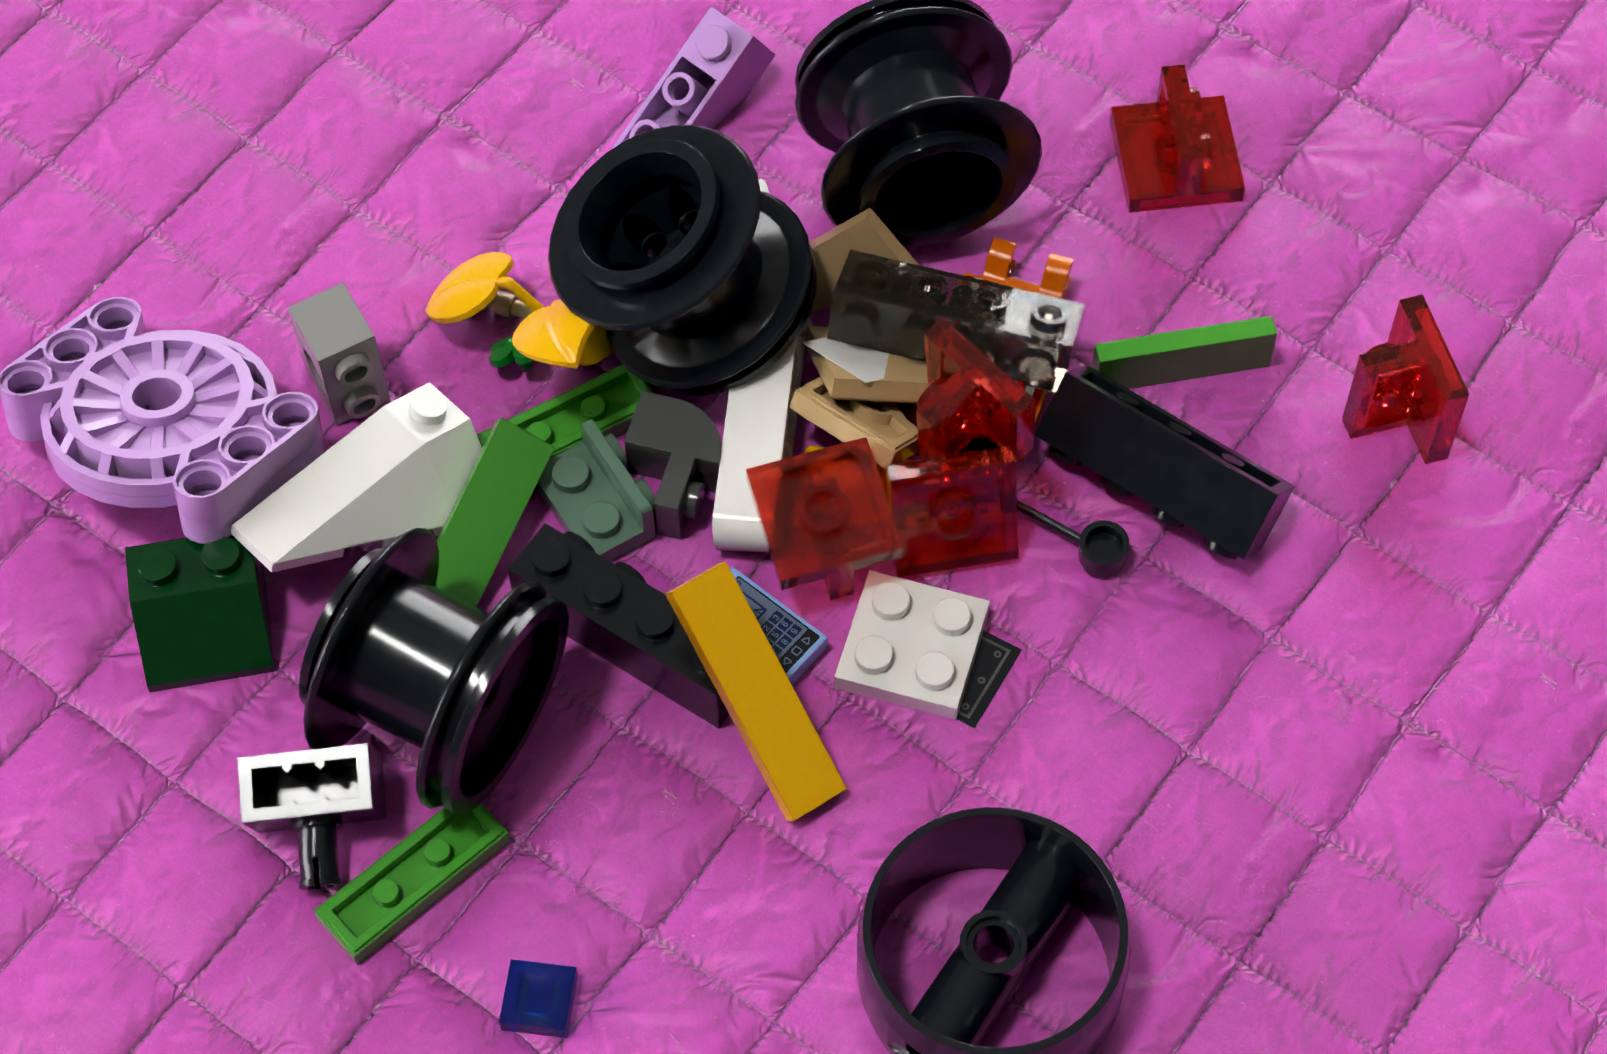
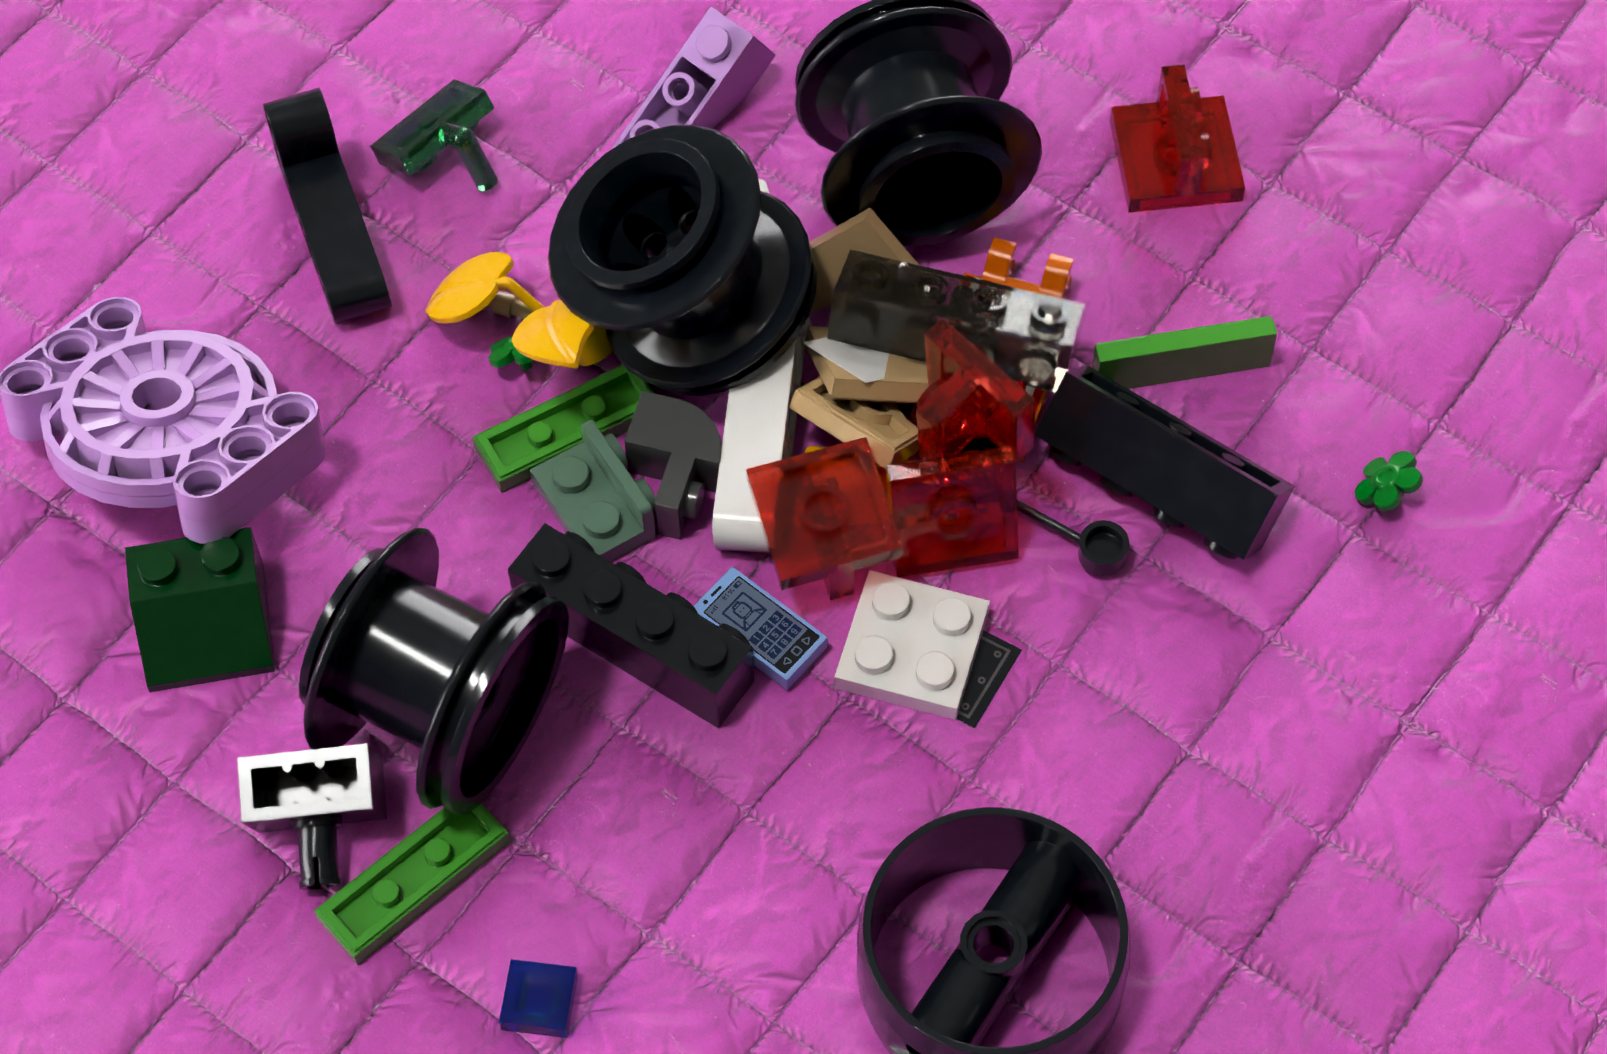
white wedge [231,382,482,573] -> none
light grey brick [288,282,391,426] -> none
bright green tile [436,417,555,607] -> none
yellow tile [665,561,847,821] -> none
clear red bracket [1342,294,1470,464] -> none
none -> black beam [263,88,392,324]
none -> clear green plate [370,79,498,191]
none -> green plant [1355,451,1423,511]

